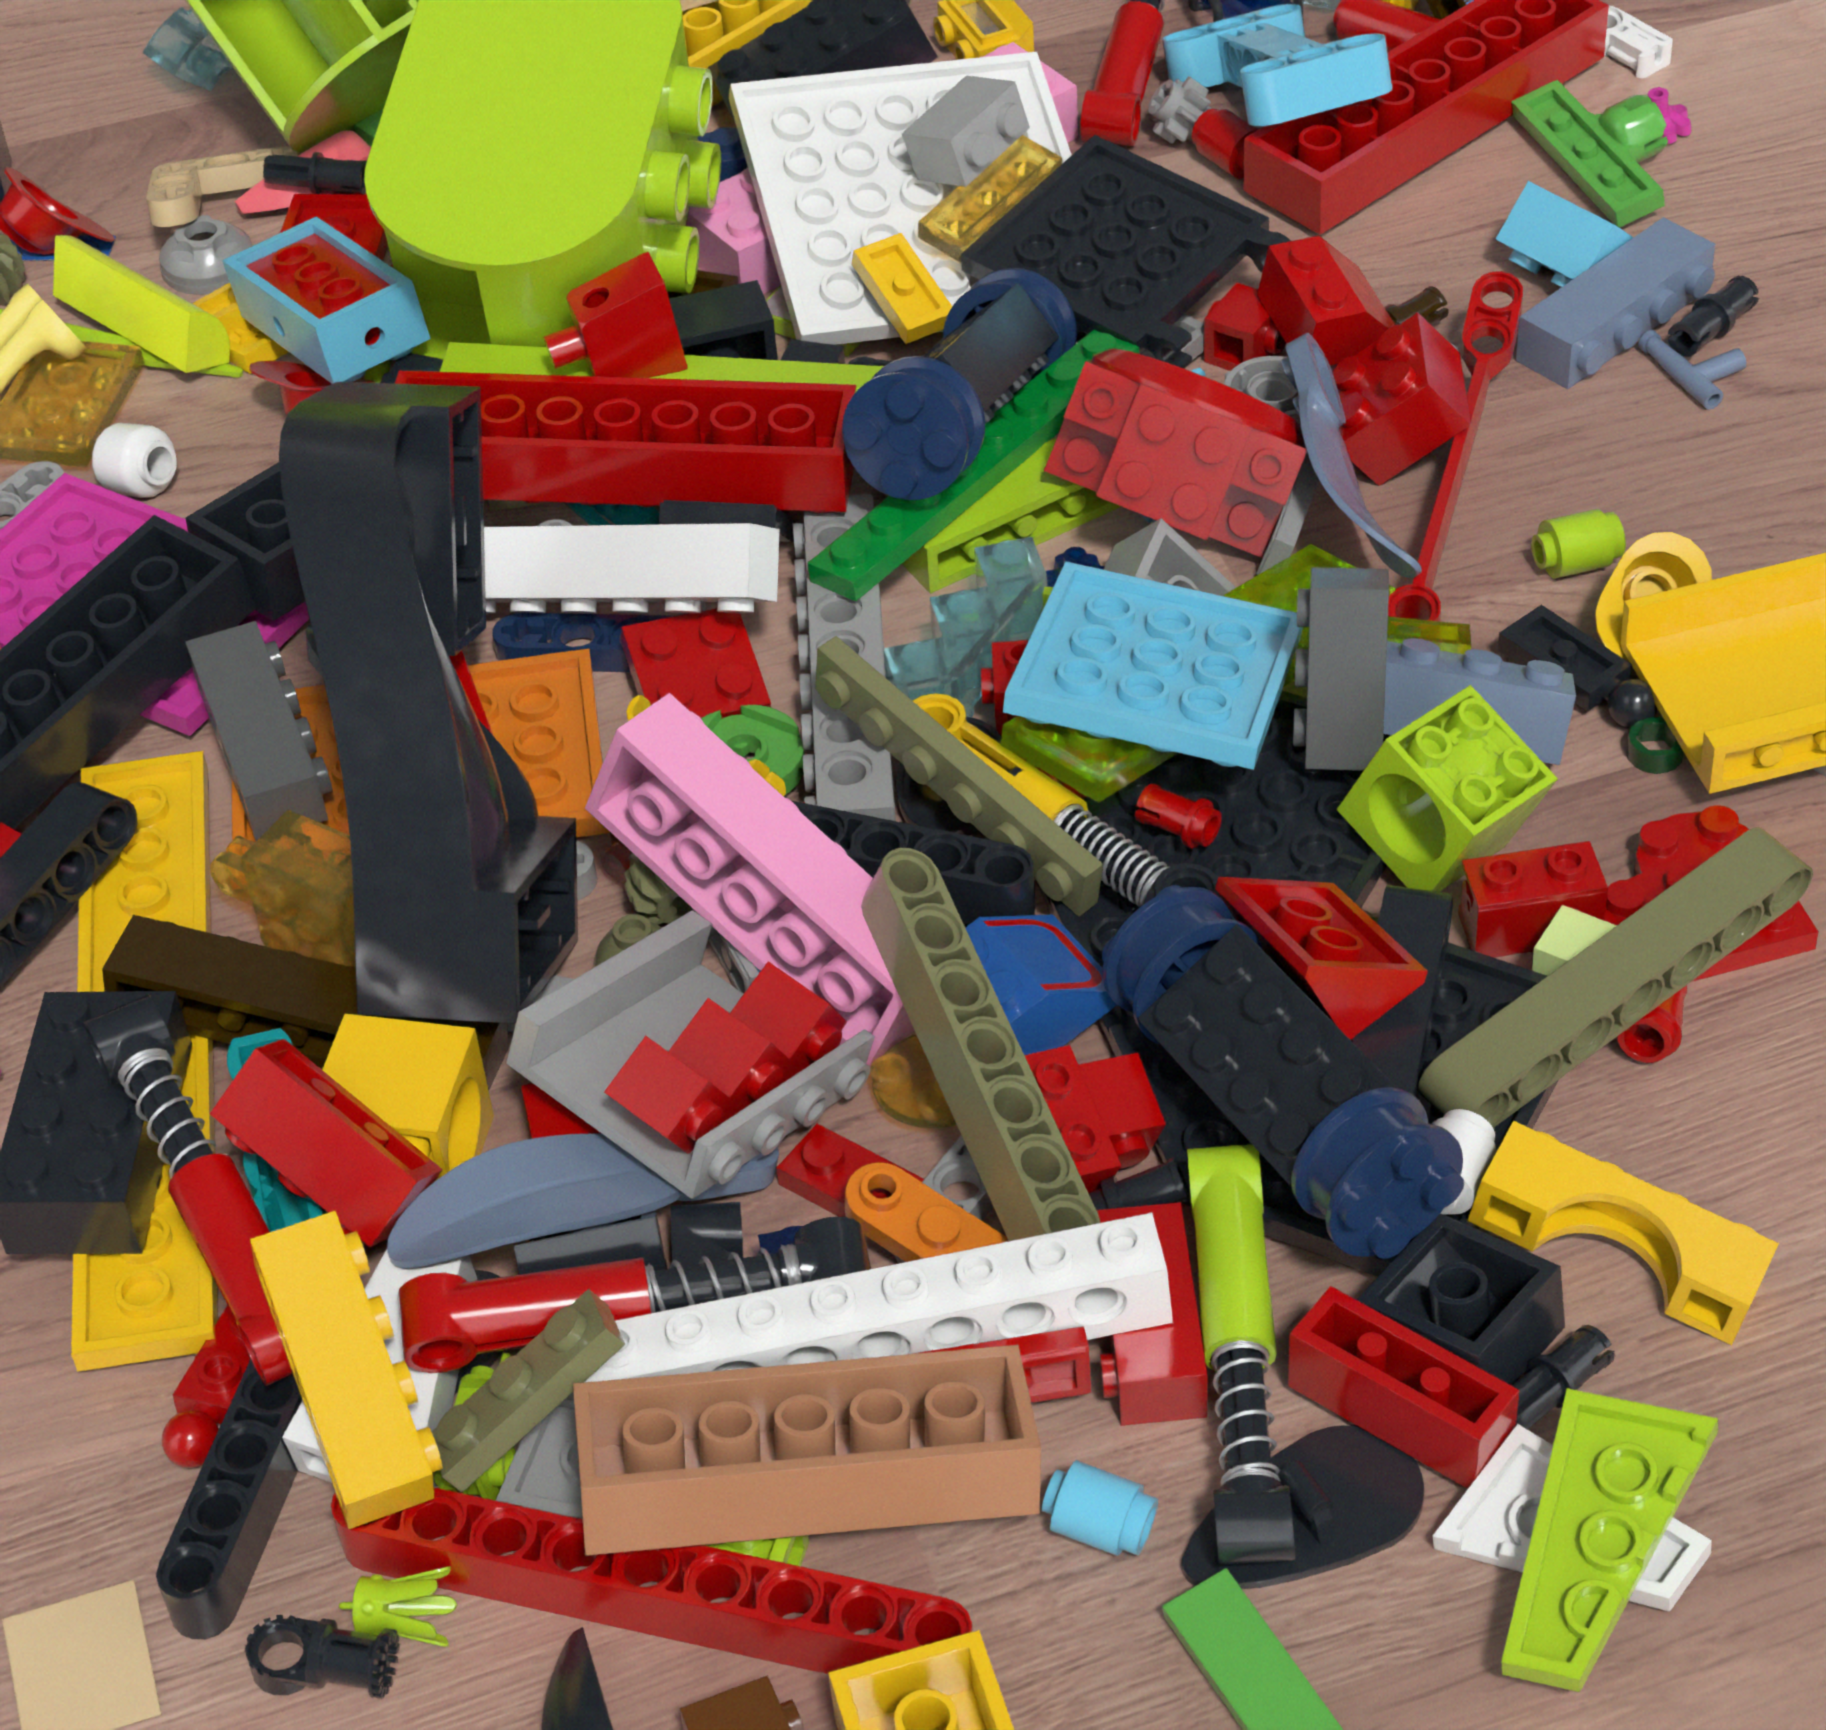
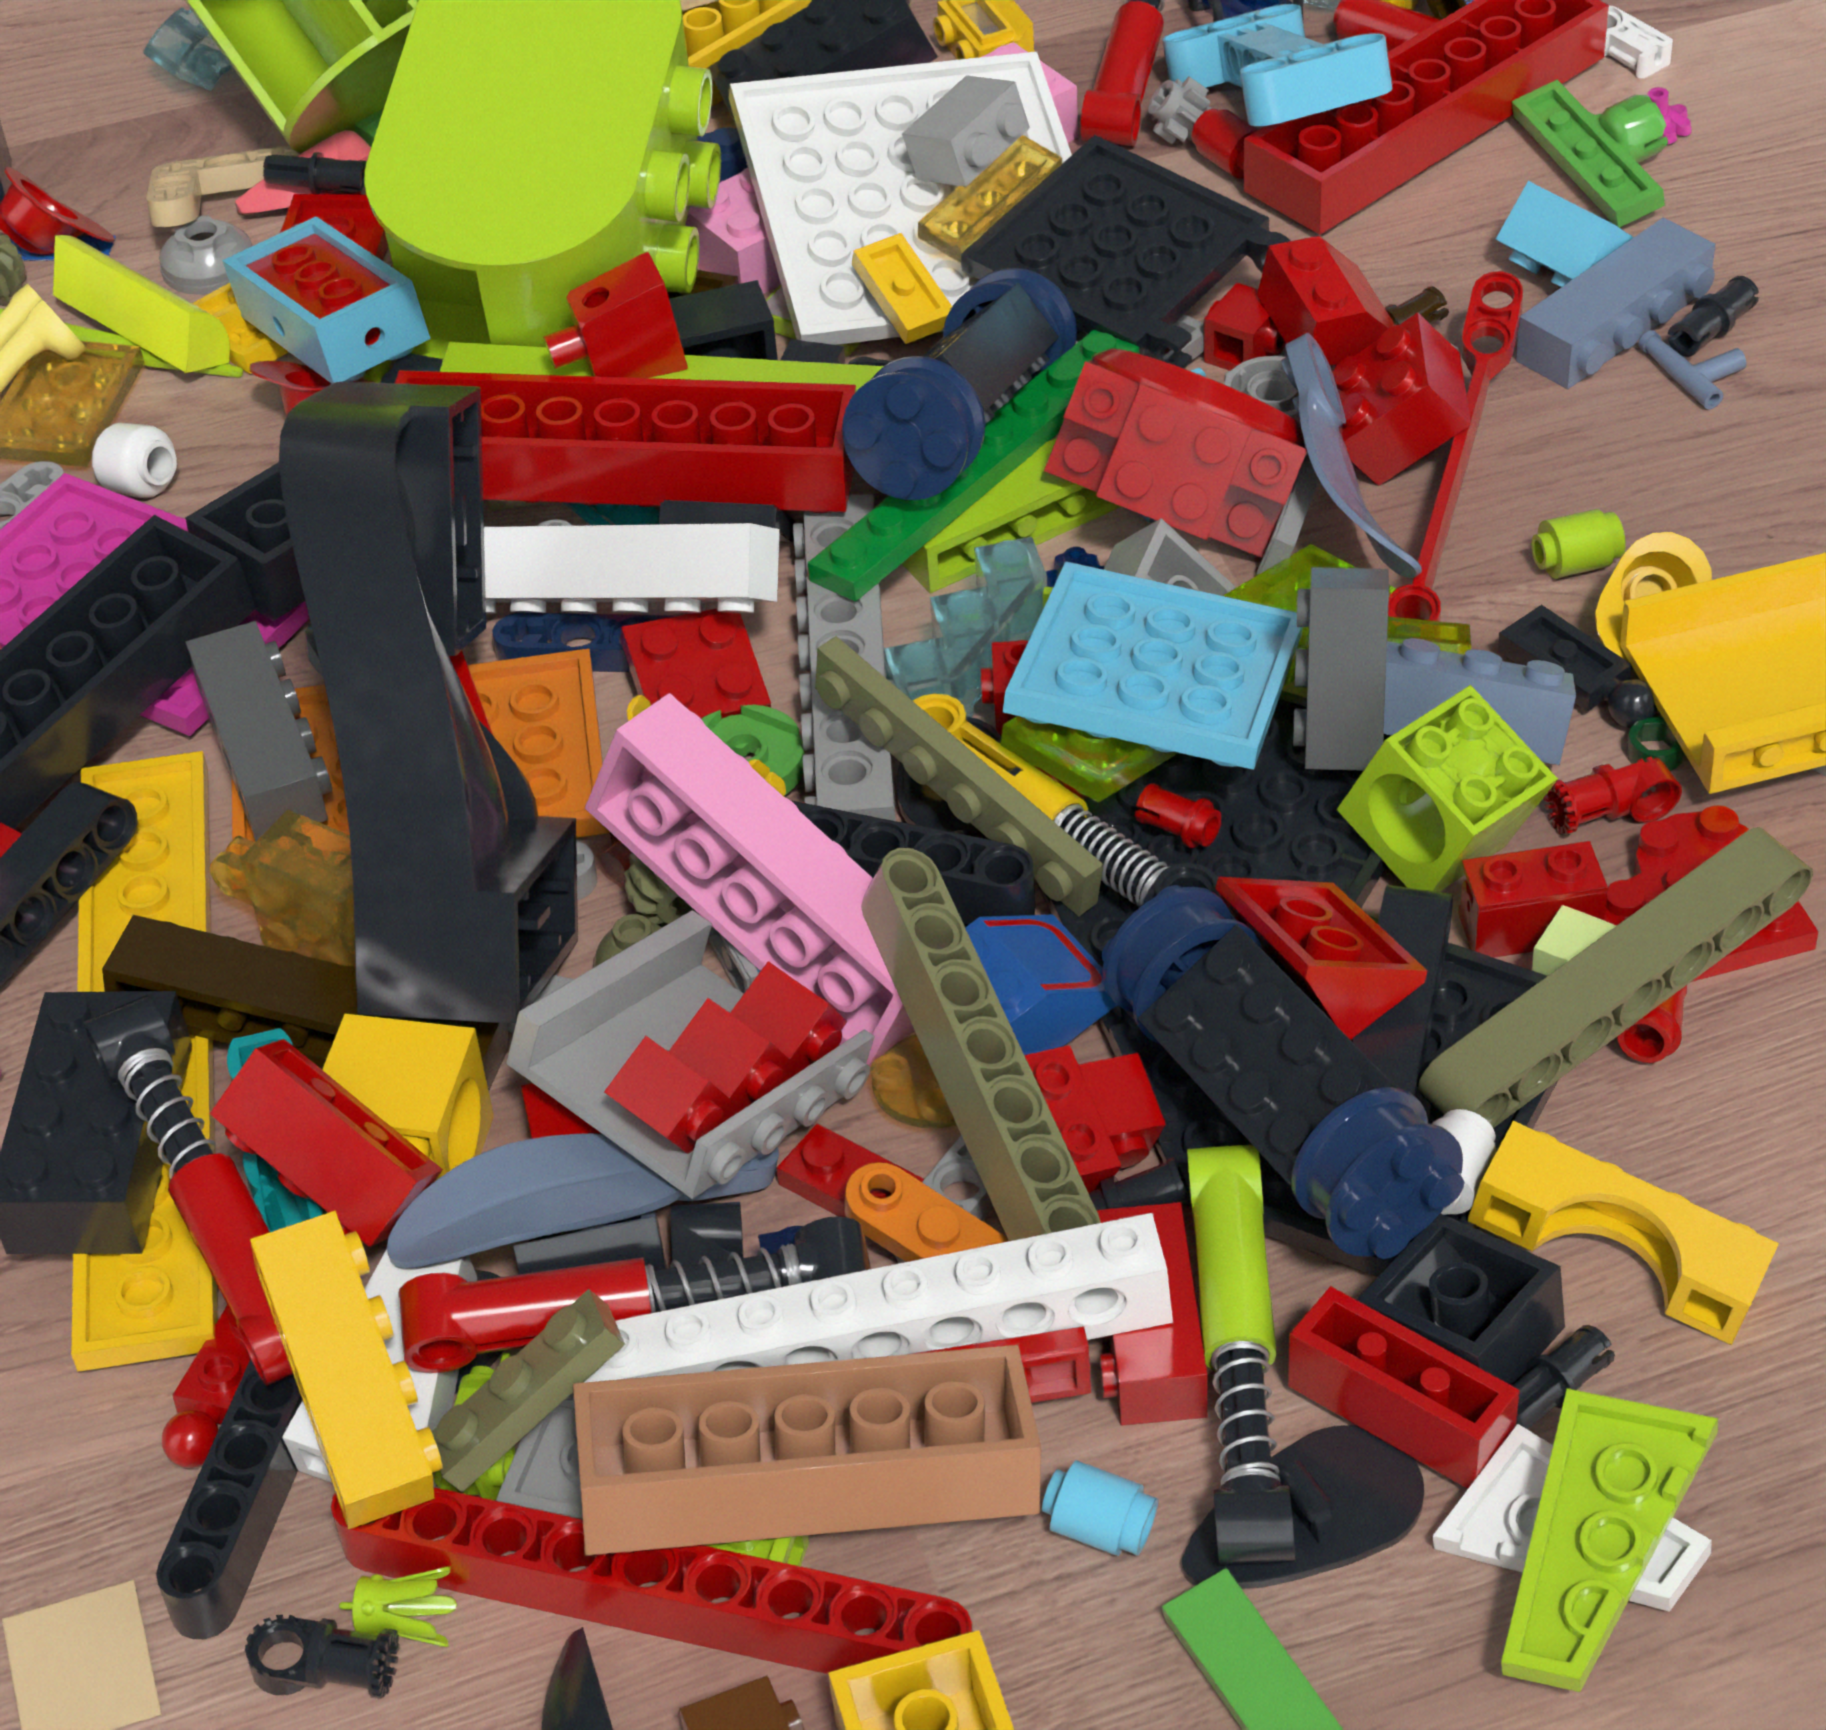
none -> red connector [1543,757,1682,834]

